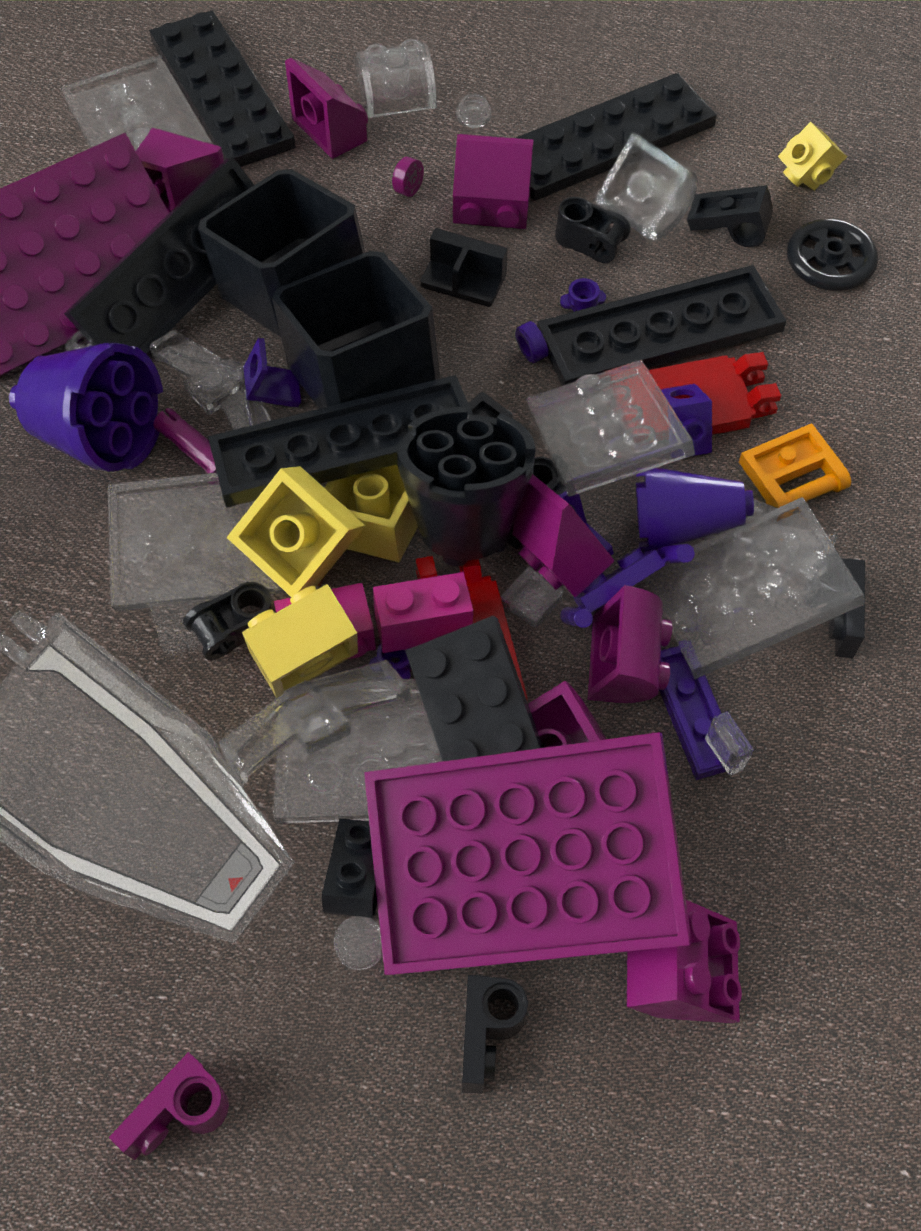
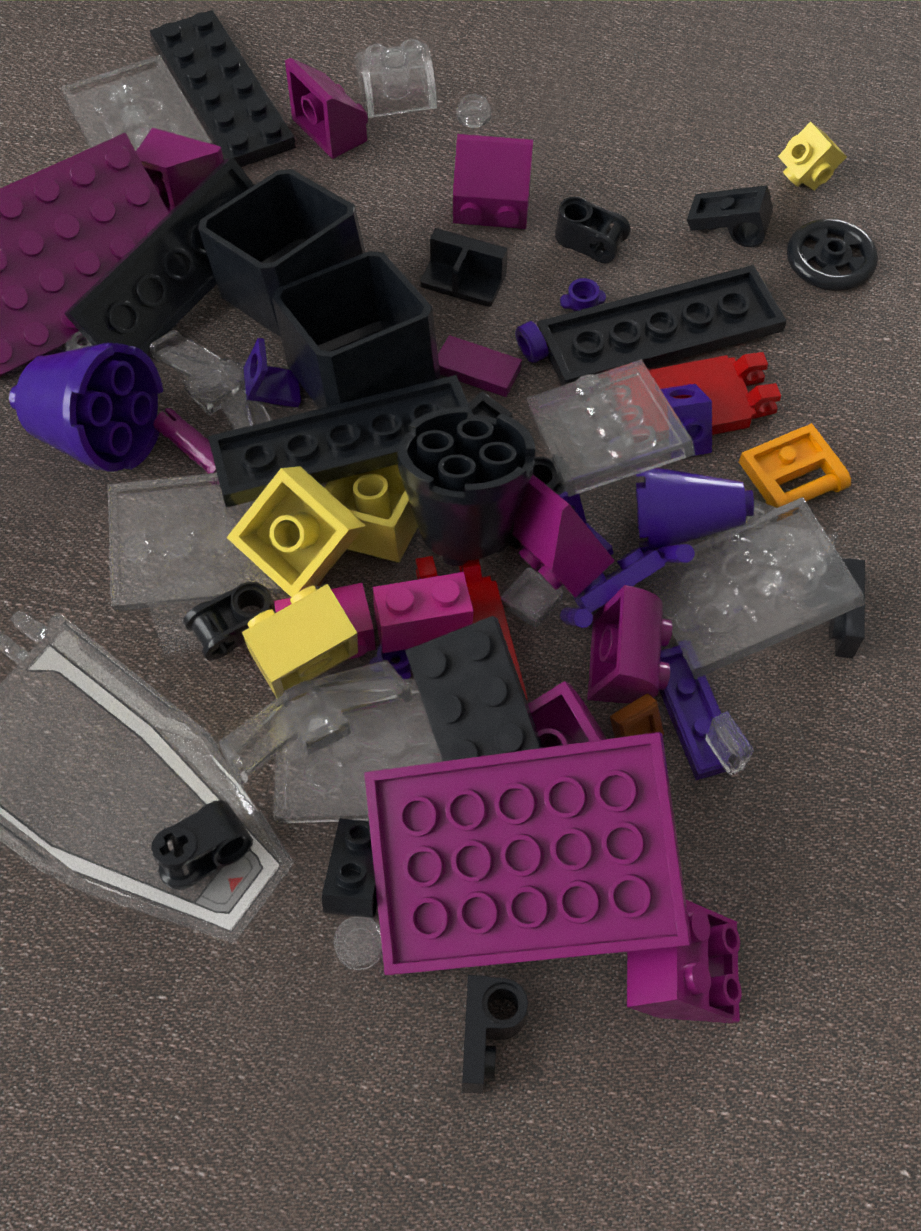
magenta plate [109,1052,229,1160] -> none
magenta tile [392,156,424,197] -> none
black plate [516,73,717,201] -> none
clear brick [594,132,698,240] -> none
none -> black piece [151,800,253,890]
none -> magenta tile [438,335,522,397]
none -> dark orange tile [610,693,664,738]

